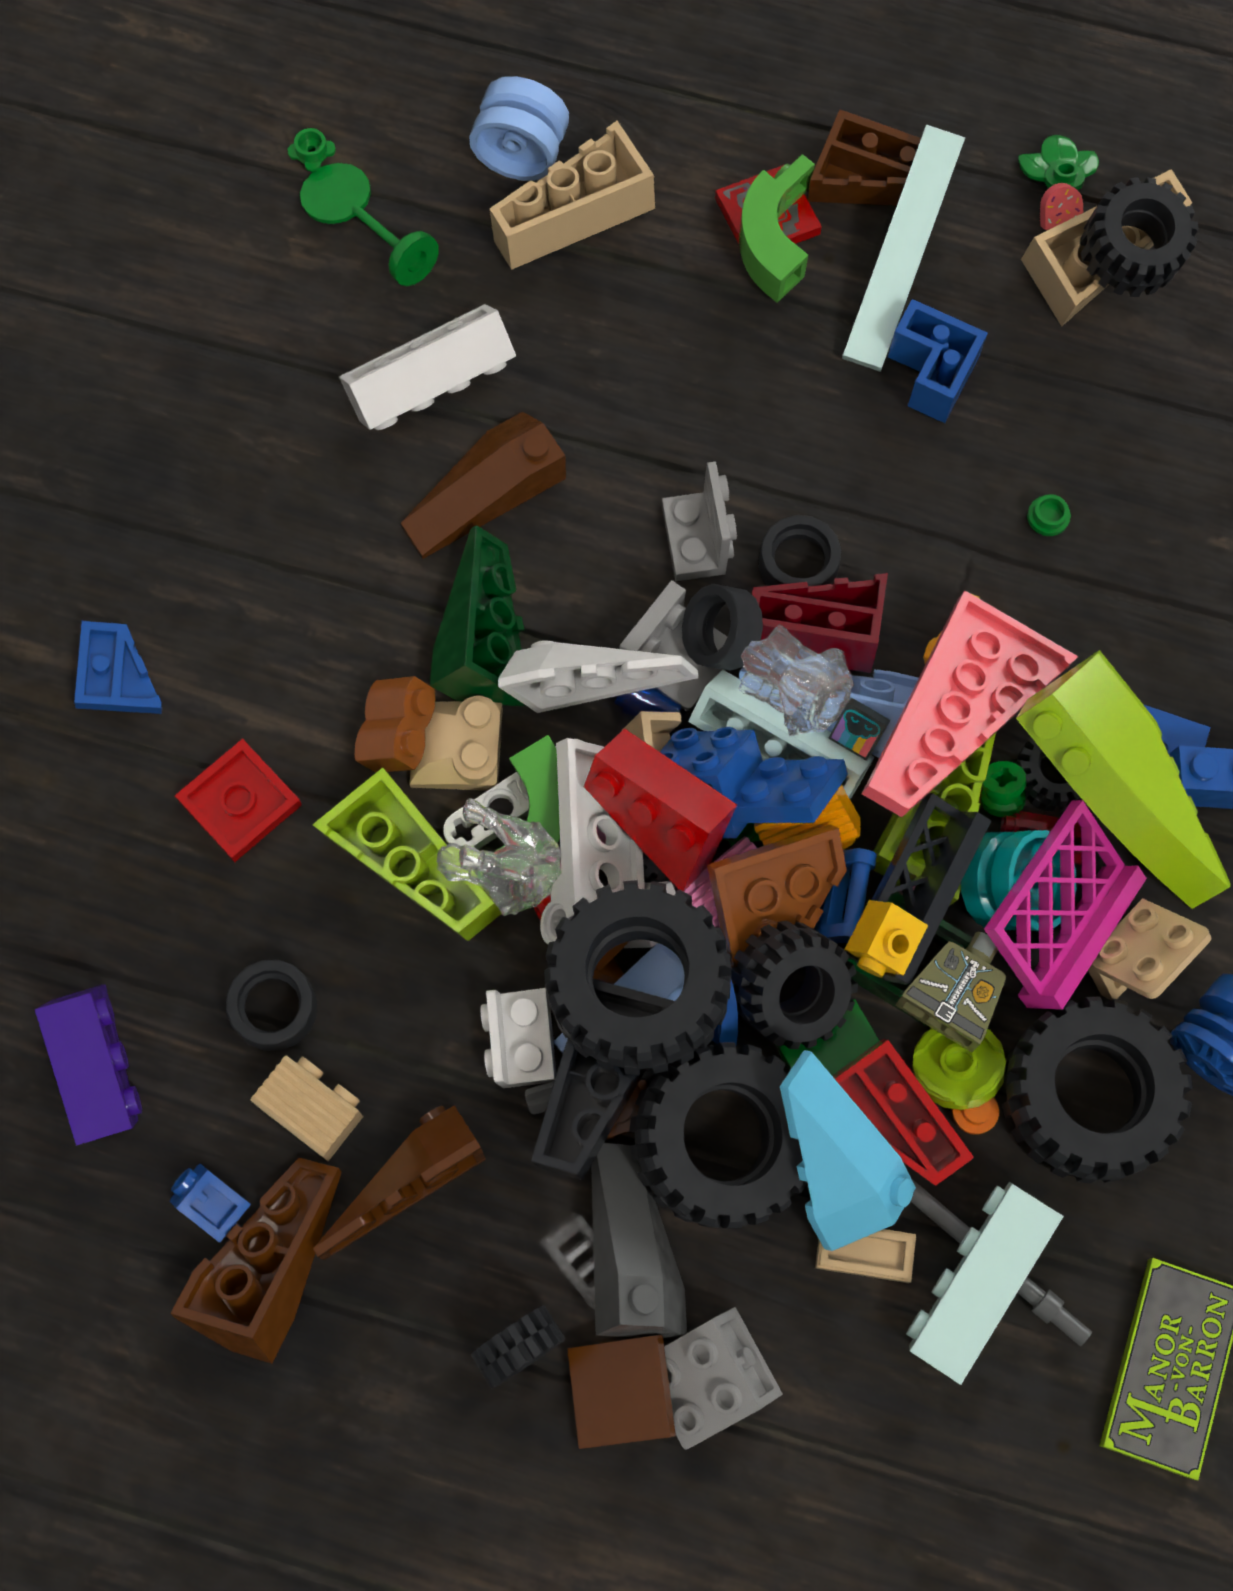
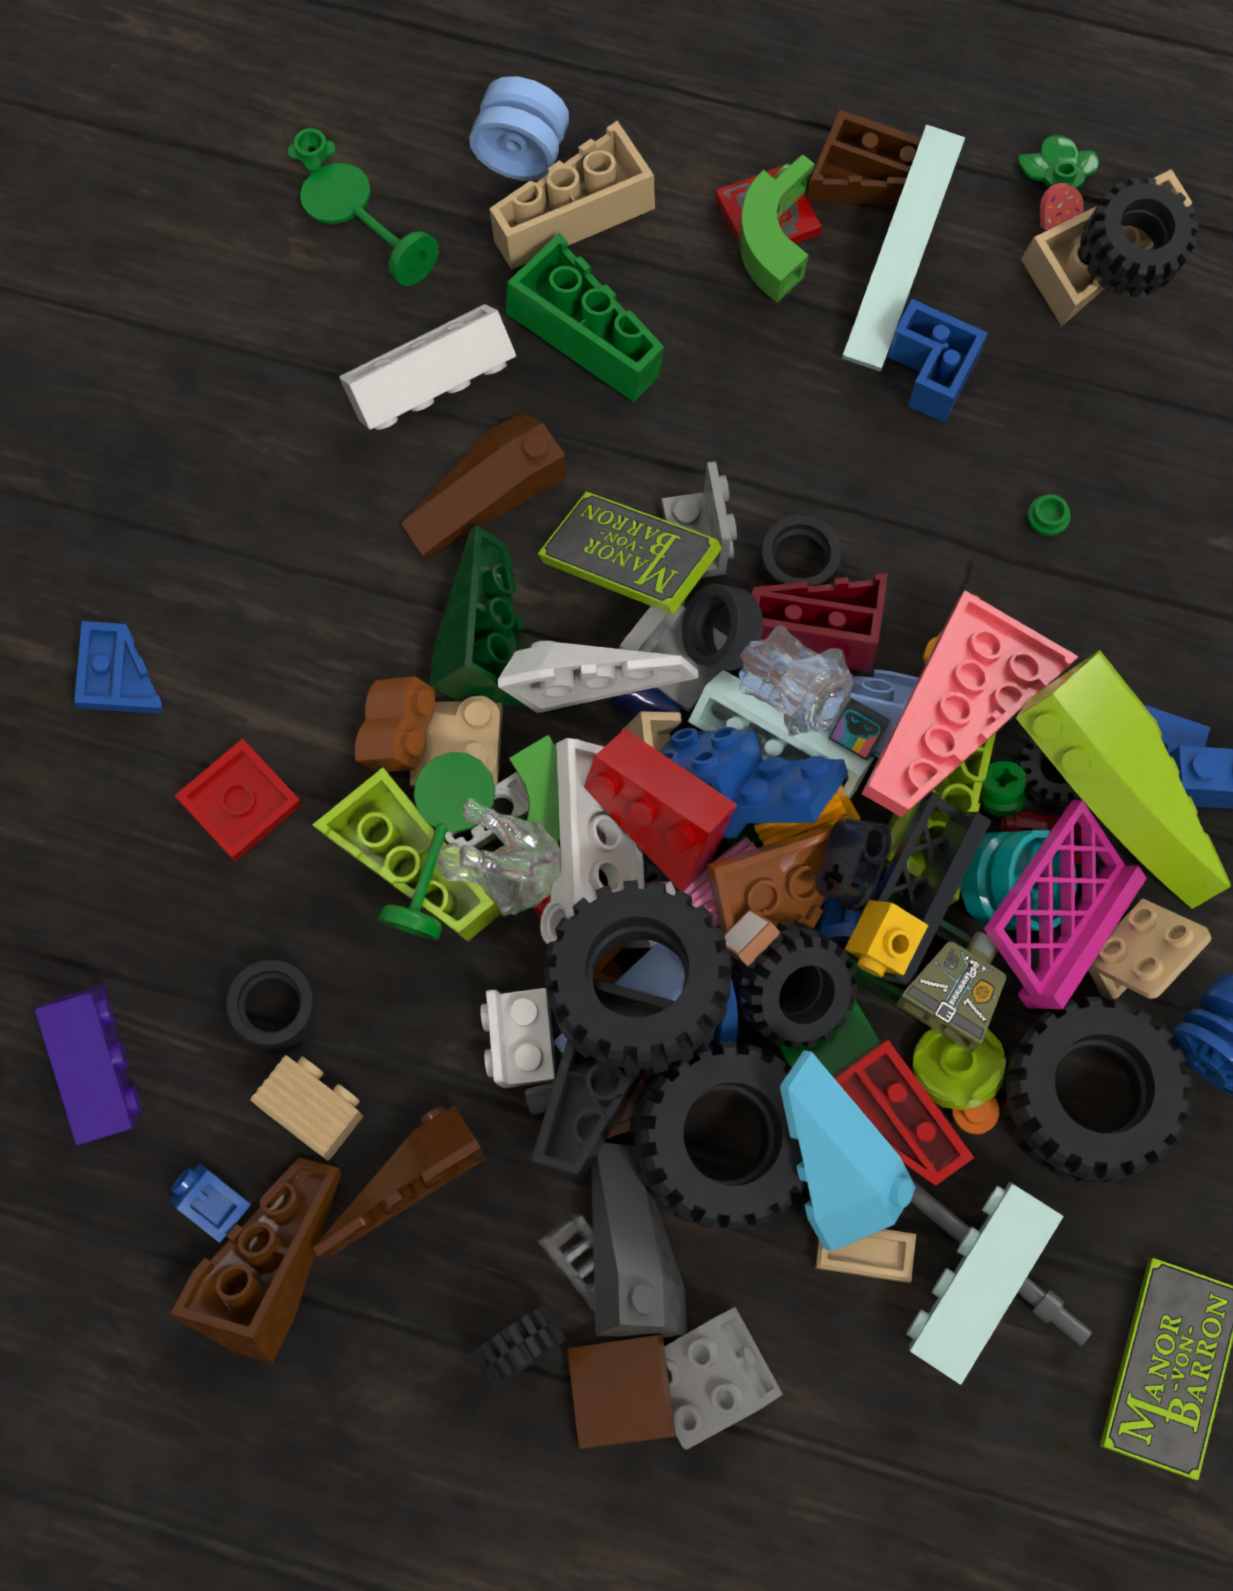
none -> green piece [377,752,496,940]
none -> green wedge [506,233,664,402]
none -> tile [538,491,722,615]
none -> tile [724,909,780,966]
none -> black piece [815,818,892,911]

